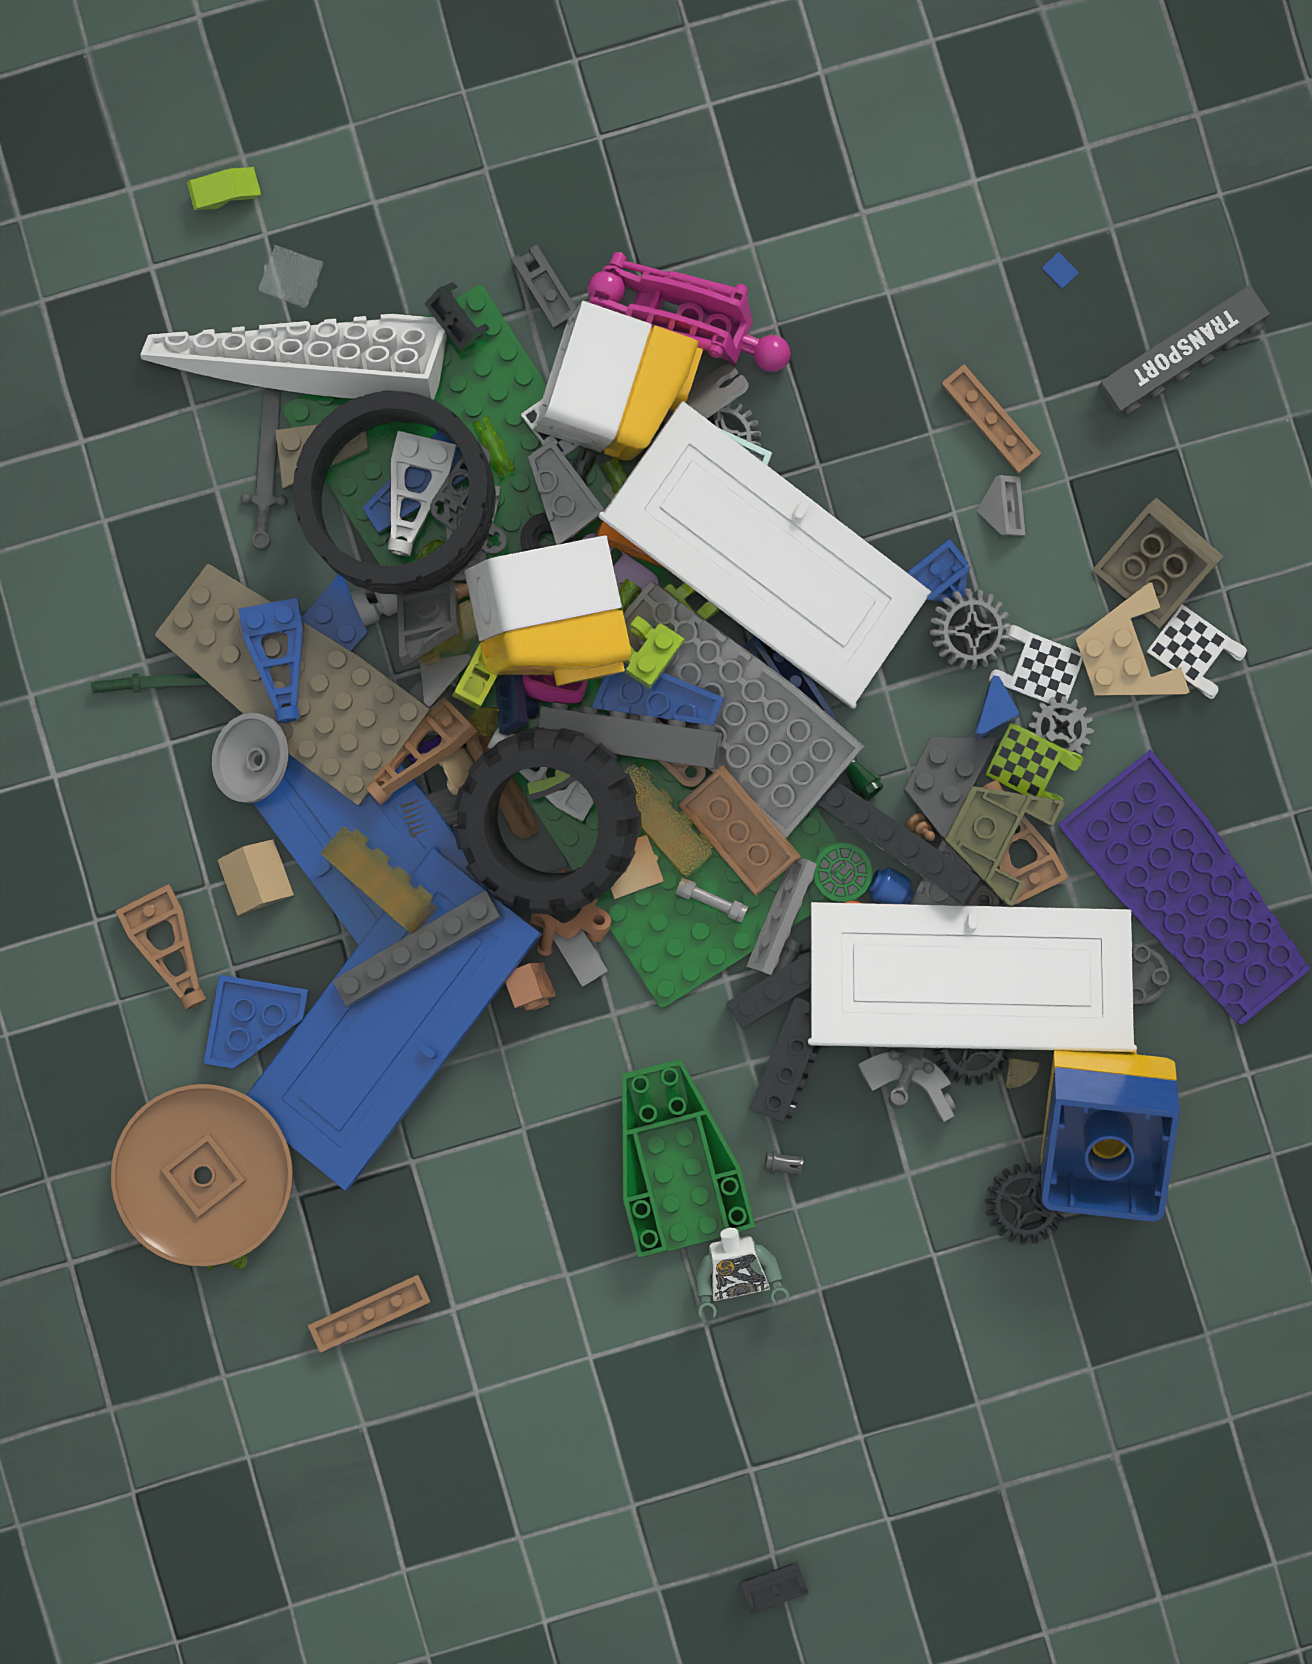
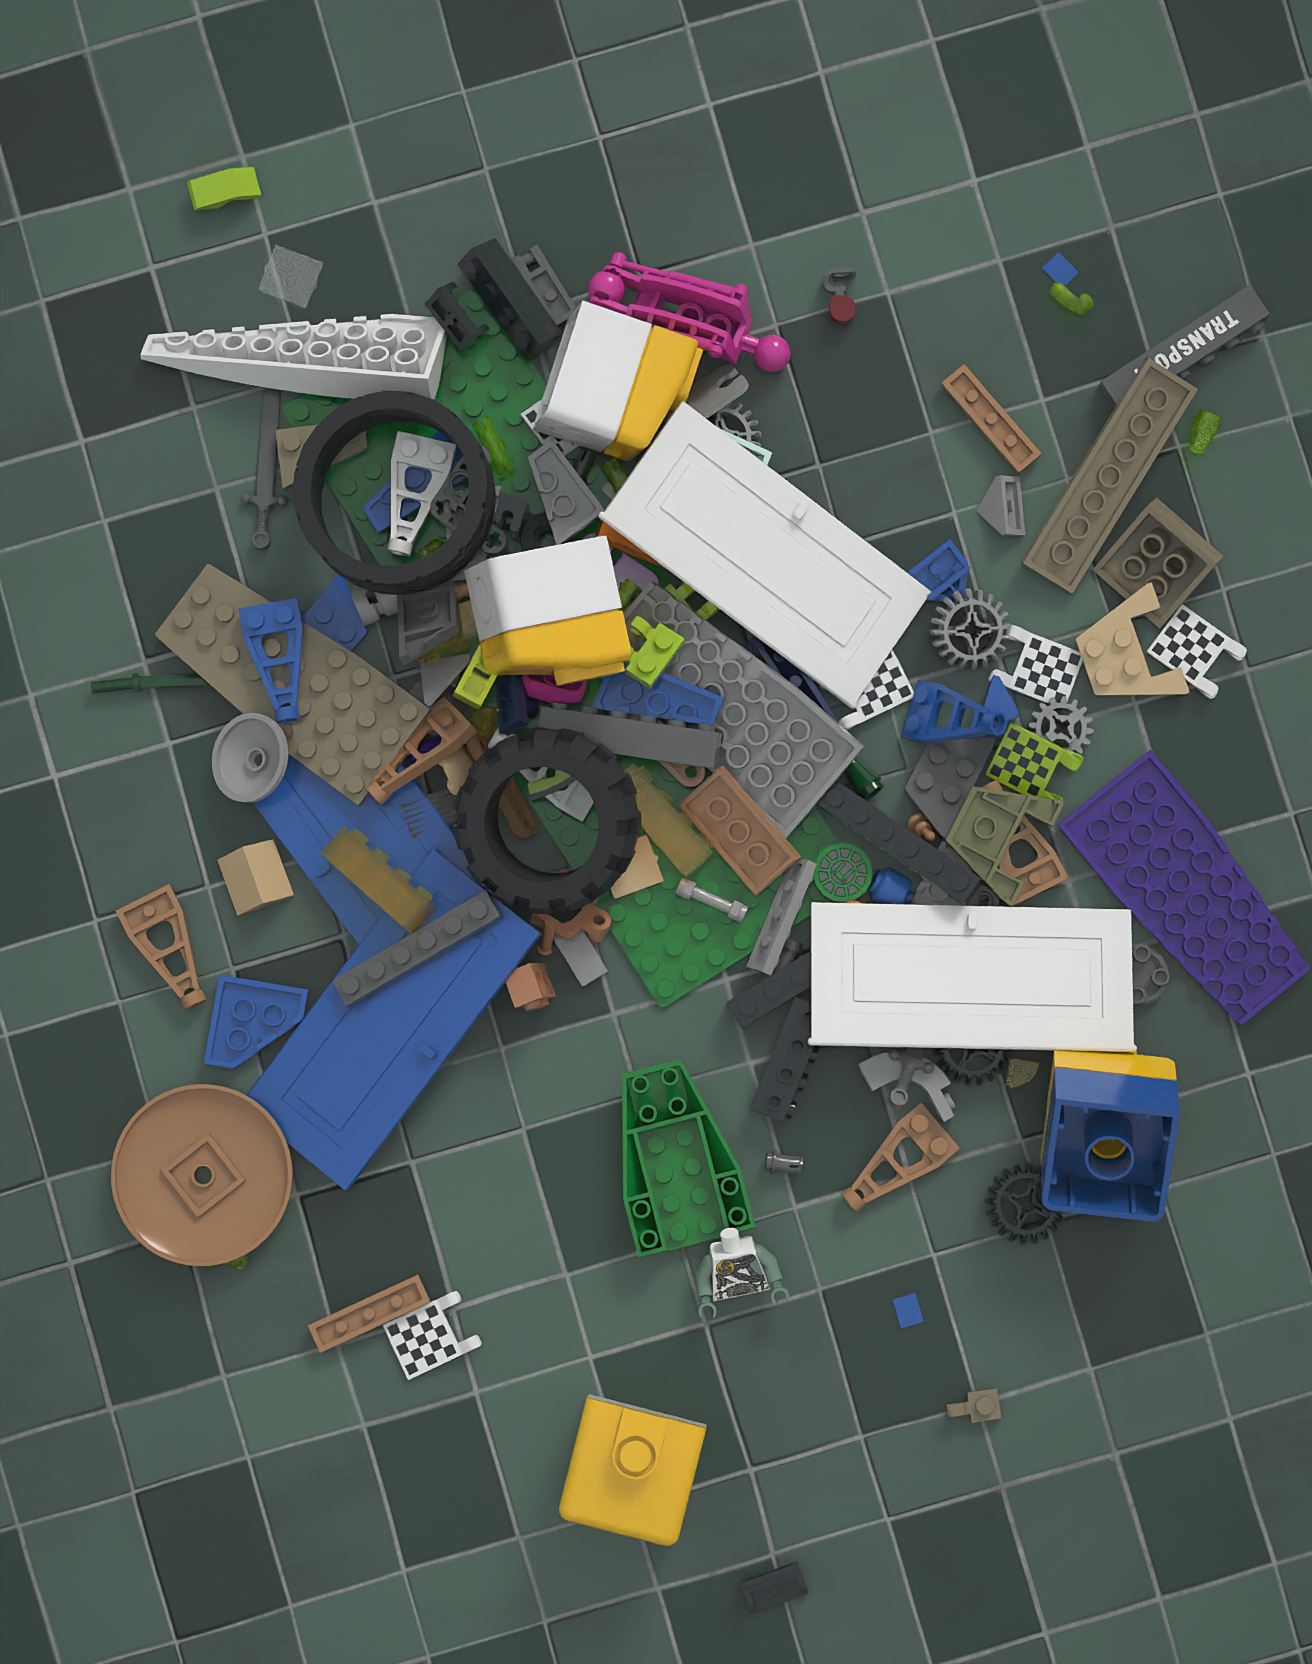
none -> white flag [383,1291,482,1380]
none -> black brick [457,238,563,360]
none -> black hinge [495,492,530,541]
none -> yellow piece [559,1394,707,1546]
none -> white flag [819,649,914,731]
none -> leg [822,266,856,325]
none -> medium nougat plate [841,1103,960,1213]
none -> blue sticker [893,1293,924,1328]
none -> blue plate [901,680,1007,744]
none -> dark tan plate [946,1388,1002,1423]
none -> dark tan plate [1021,357,1198,594]
none -> clear neon green arm [1050,282,1094,315]
none -> clear neon green cone [1187,409,1222,456]

